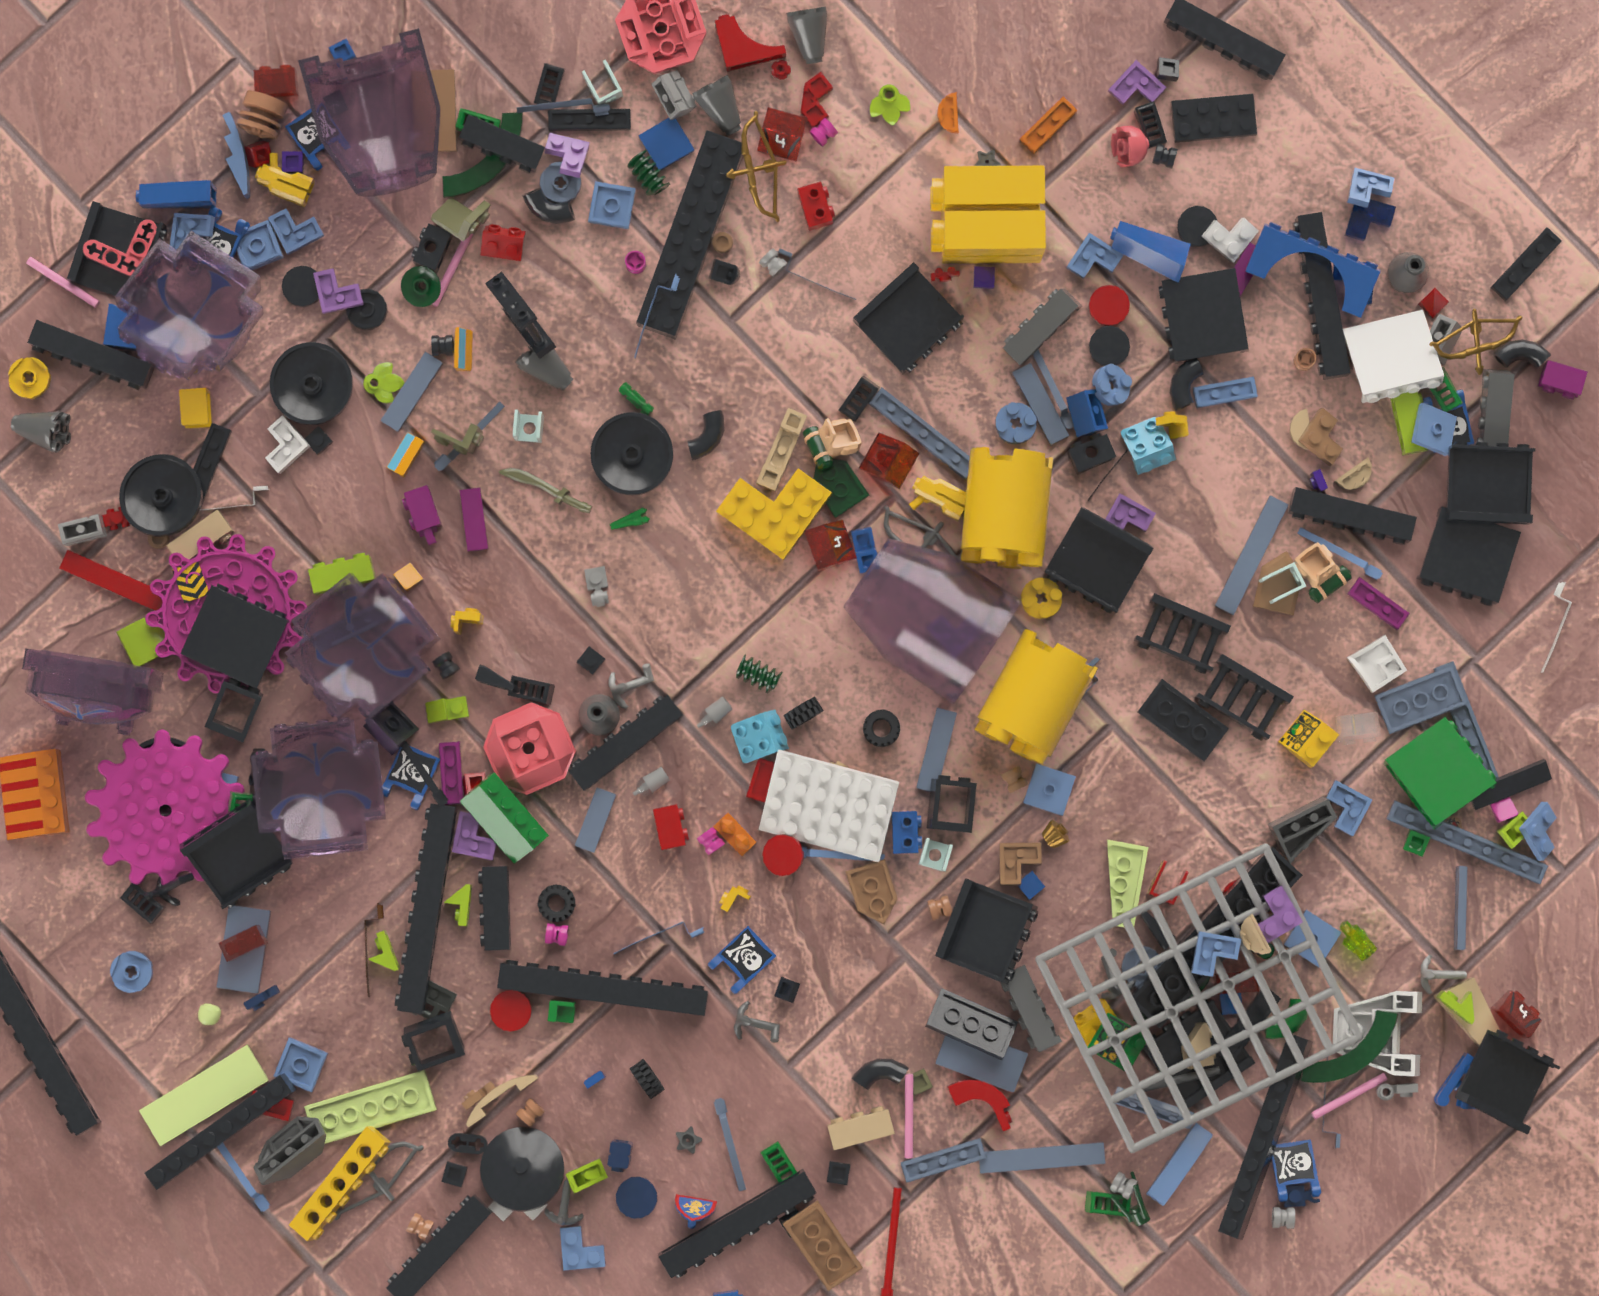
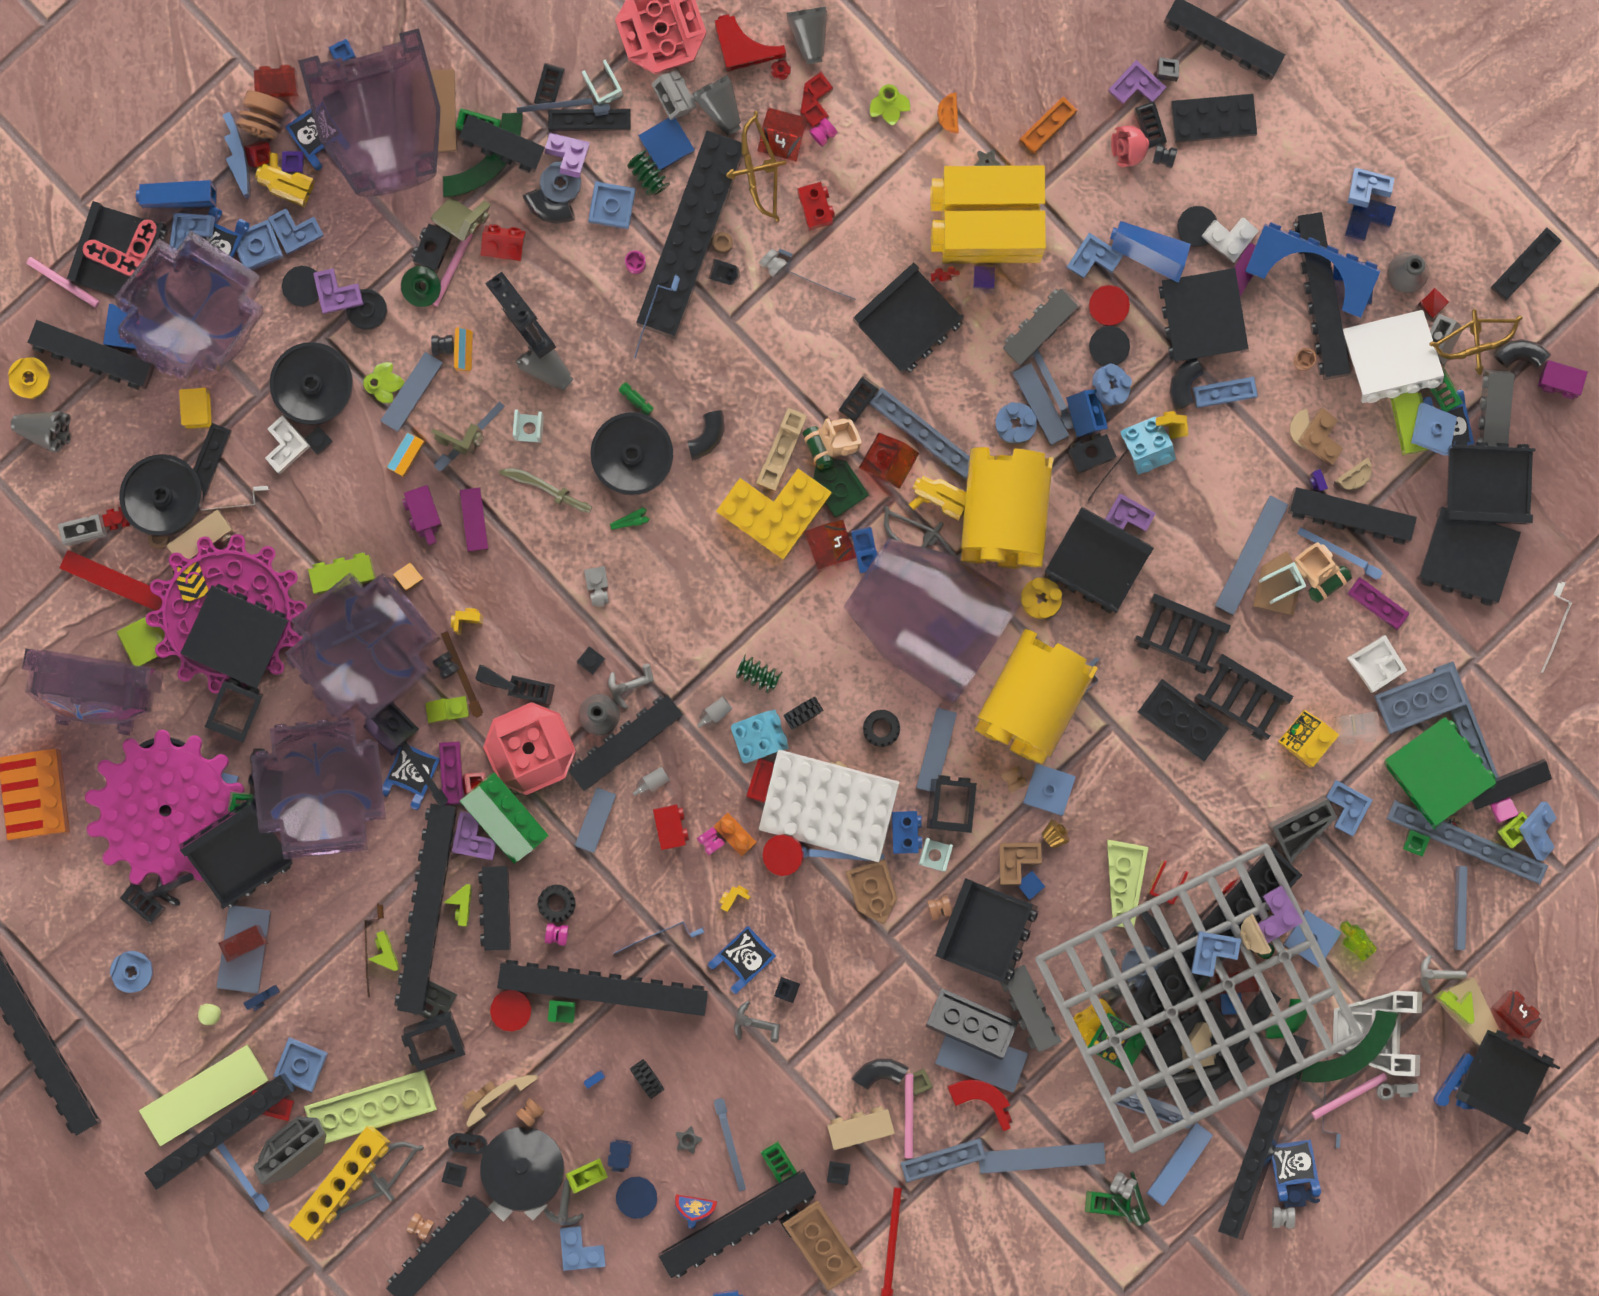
none -> reddish brown piece [441,631,483,718]

